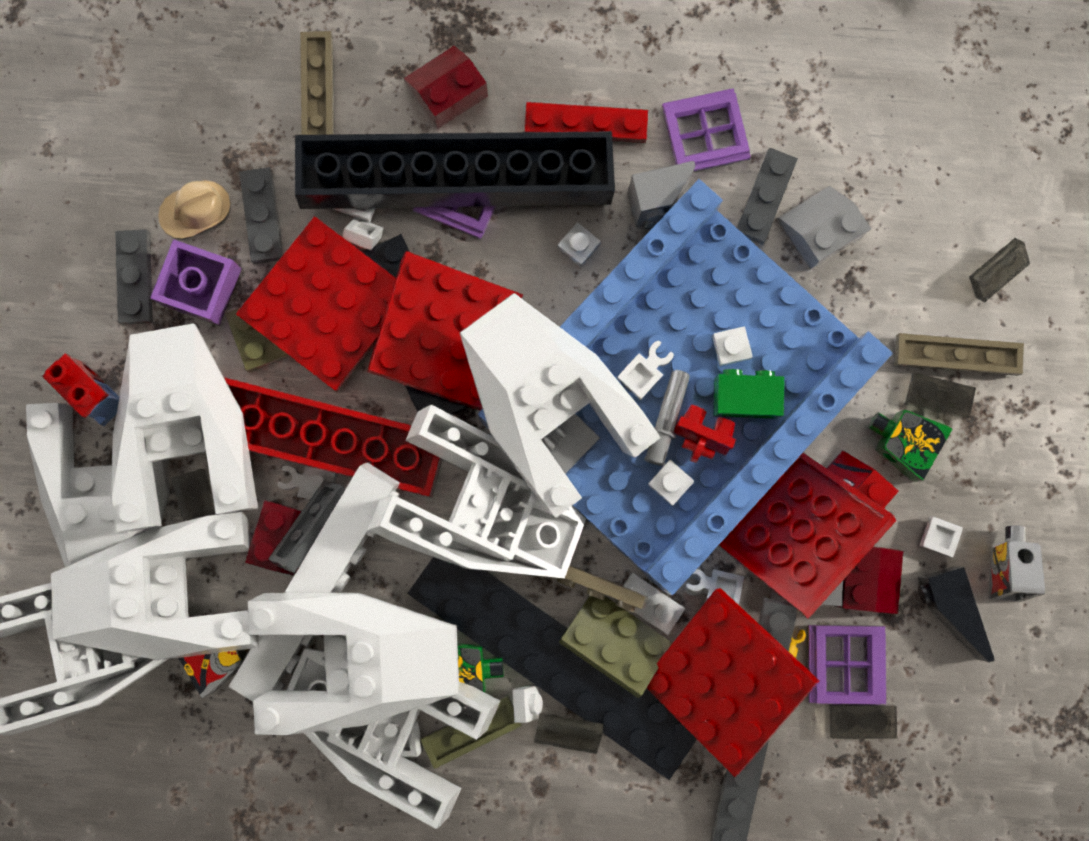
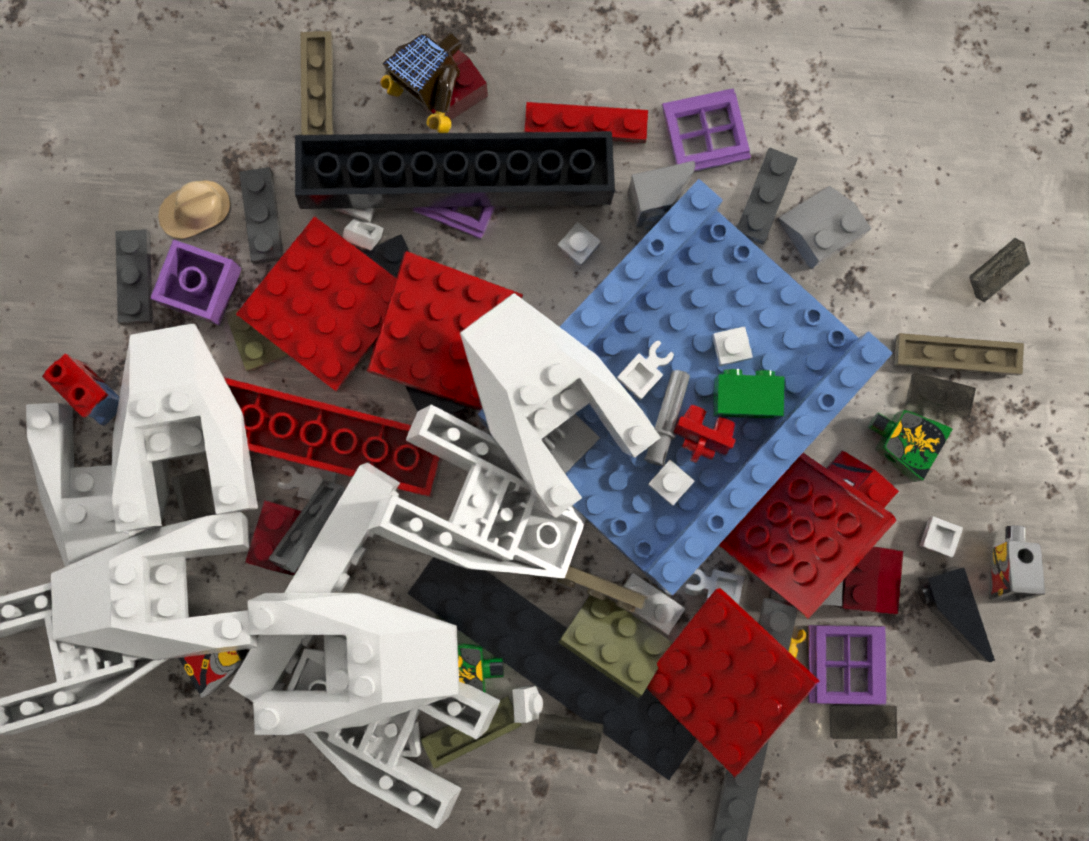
none -> dark brown torso [380,33,462,133]

